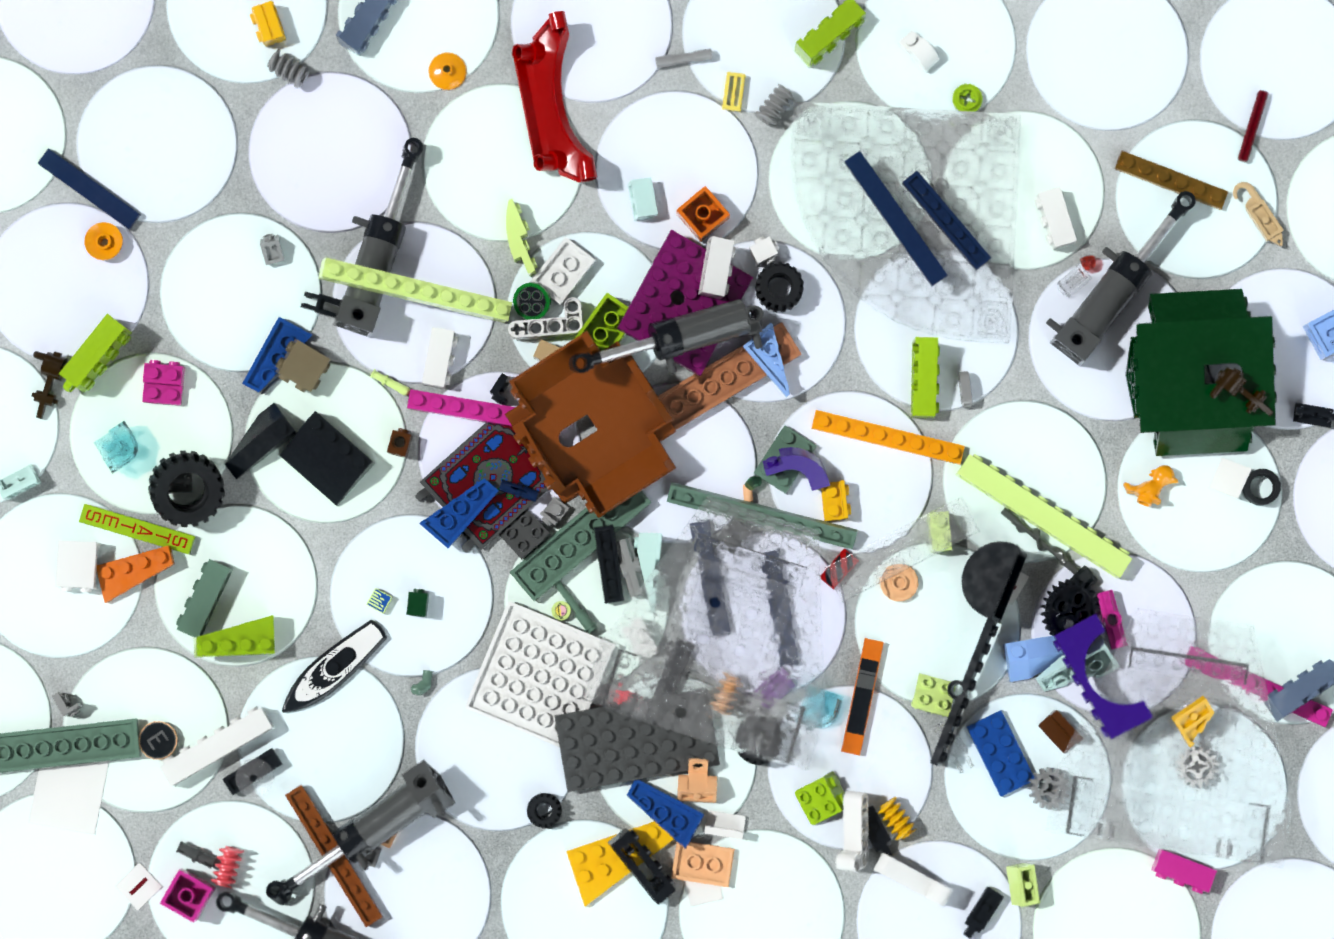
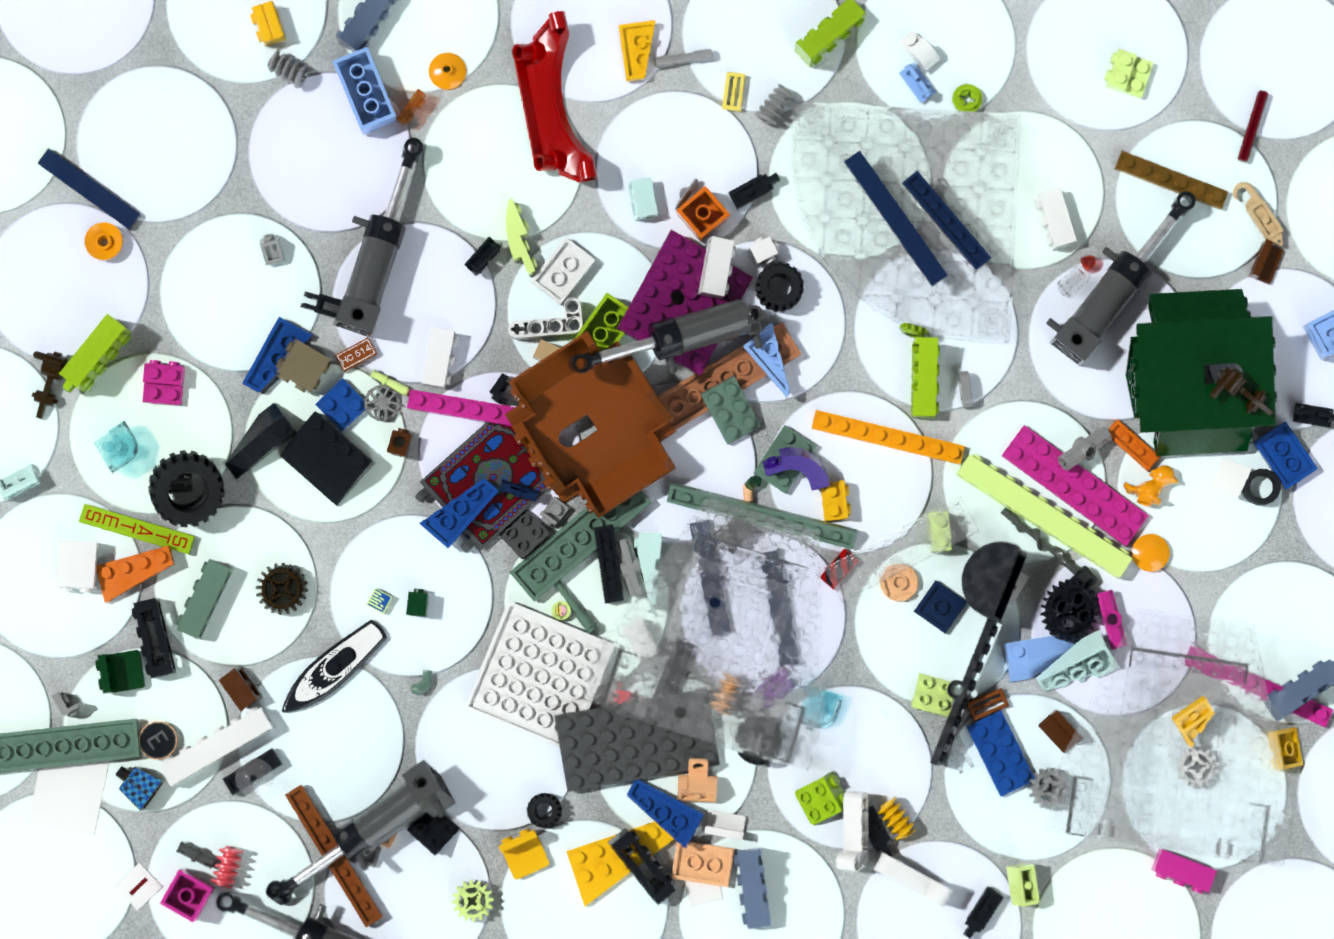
lime wedge [193,615,275,657] -> none
yellowish green brick [318,258,512,323] -> none
tile [513,282,551,320] -> none
tile [841,638,884,756] -> none
dark purple arch [1053,614,1153,741] -> none
none -> dark green bracket [95,650,145,694]
none -> torso [115,766,166,811]
none -> black brick [132,598,177,679]
none -> reddish brown hinge [218,666,263,711]
none -> dark brown gear [256,563,308,615]
none -> blue plate [315,378,370,432]
none -> light blue brick [332,47,398,135]
none -> dark orange tile [335,337,378,373]
none -> light grey wheel [364,385,400,421]
none -> clear orange plate [396,89,426,127]
none -> black hinge [406,813,460,856]
none -> yellowish green gear [451,879,494,922]
none -> black hinge [464,237,502,276]
none -> yellow bracket [498,828,549,880]
none -> yellow wing [618,20,656,82]
none -> light grey piece [675,178,698,210]
none -> sand green plate [700,376,761,445]
none -> black hinge [728,172,780,210]
none -> sand blue wedge [734,847,771,929]
none -> light blue hinge [899,62,936,103]
none -> lime gear [899,323,930,338]
none -> dark blue tile [913,580,967,634]
none -> dark orange tile [967,688,1009,721]
none -> dark pink plate [1001,425,1149,547]
none -> light grey piece [1058,427,1112,471]
none -> yellowish green plate [1104,49,1154,99]
none -> orange tile [1108,419,1160,472]
none -> light orange dish [1131,534,1170,572]
none -> reddish brown panel [1248,239,1284,285]
none -> blue plate [1253,421,1318,490]
none -> yellow slope [1267,727,1303,770]

